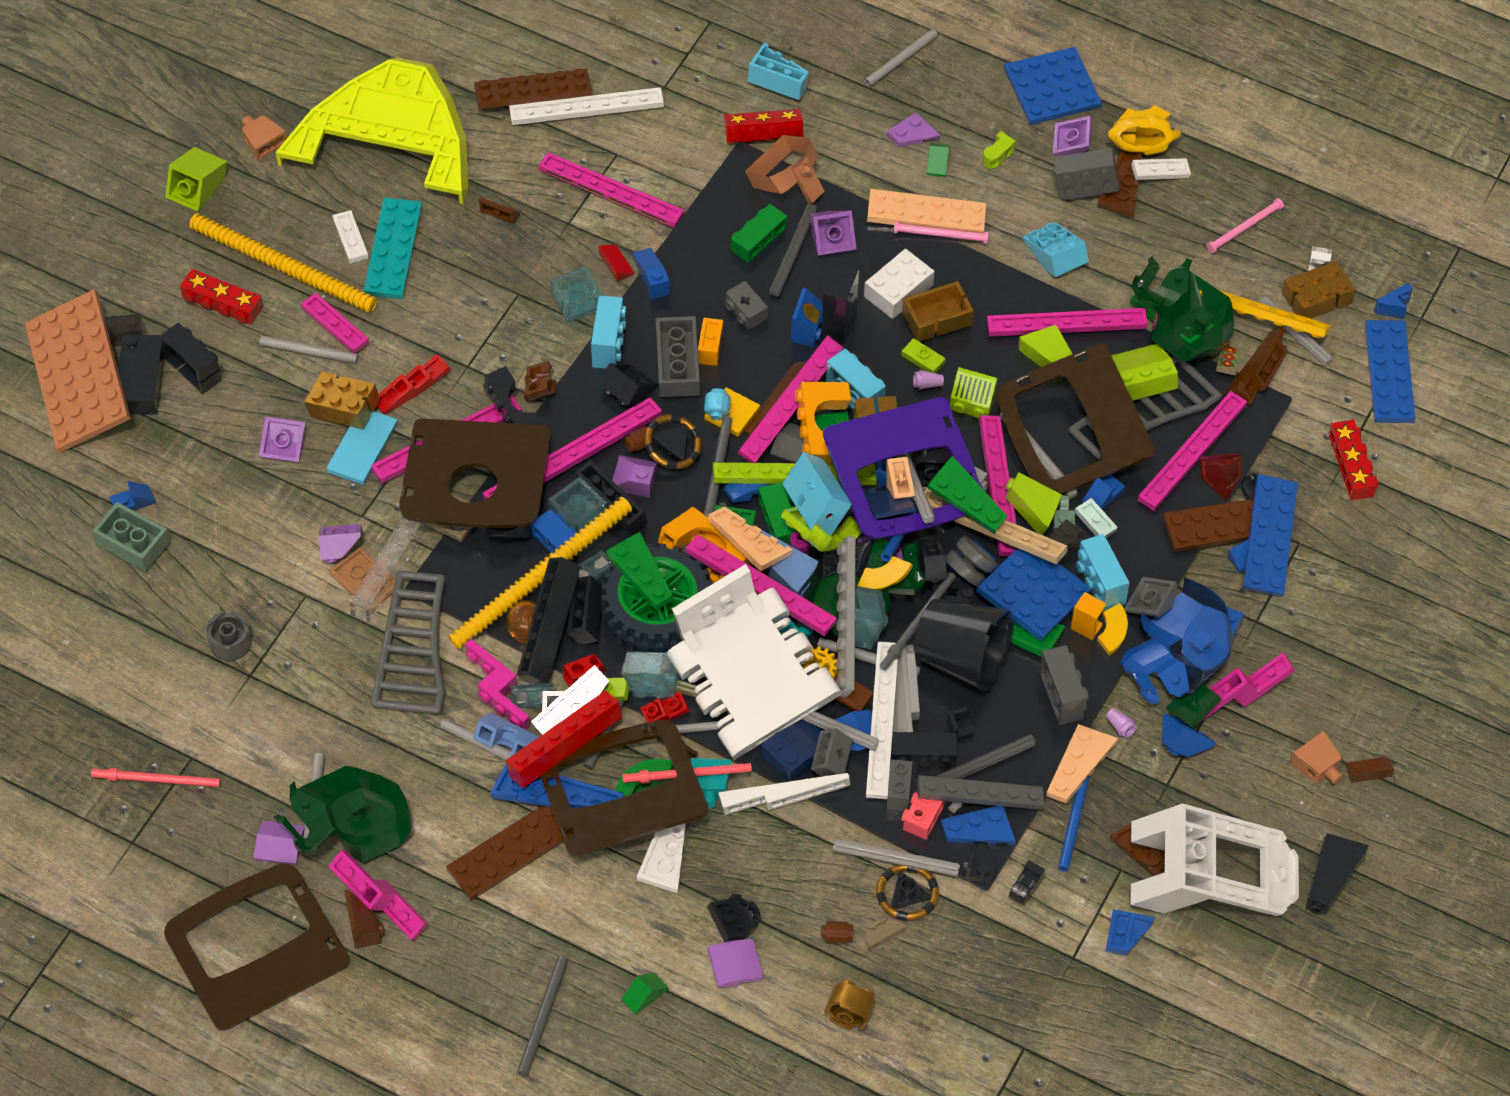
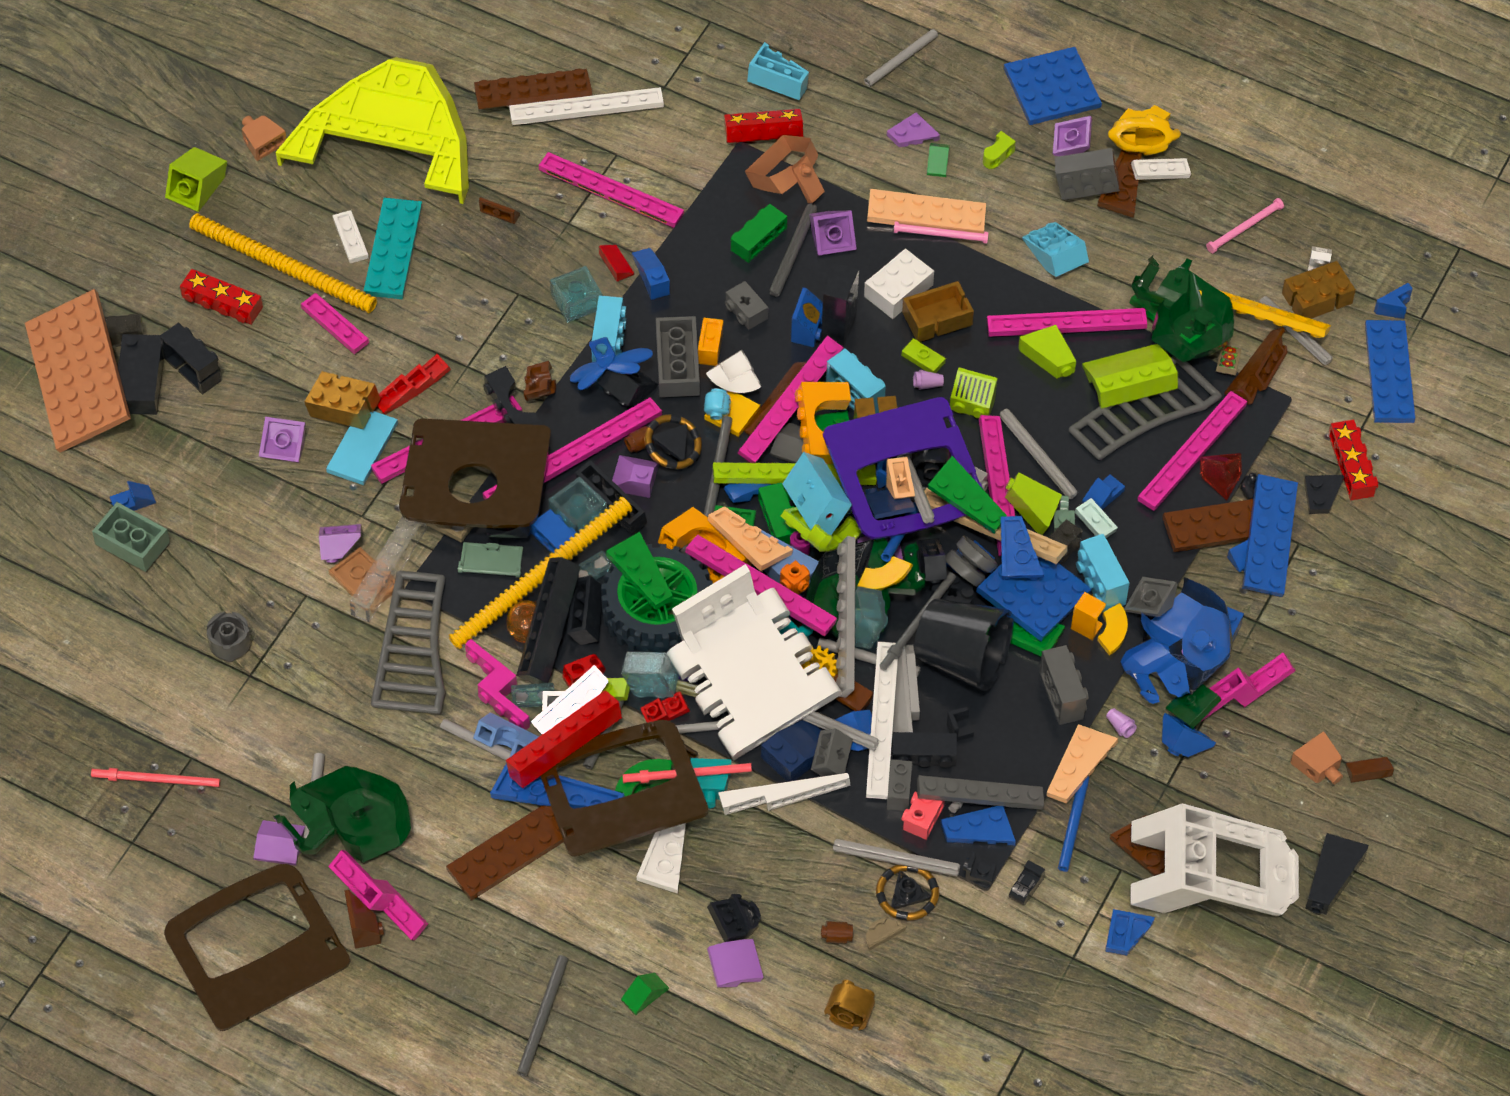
light grey piece [259,335,358,364] -> none
dark grey axle [935,734,1036,779] -> none
dark brown door [997,343,1155,495] -> none
none -> sand green door [457,542,523,578]
none -> blue piece [570,337,653,390]
none -> white brick [706,350,761,393]
none -> orange brick [780,560,810,595]
none -> blue wing [1001,516,1044,579]
none -> black wing [1304,475,1344,514]

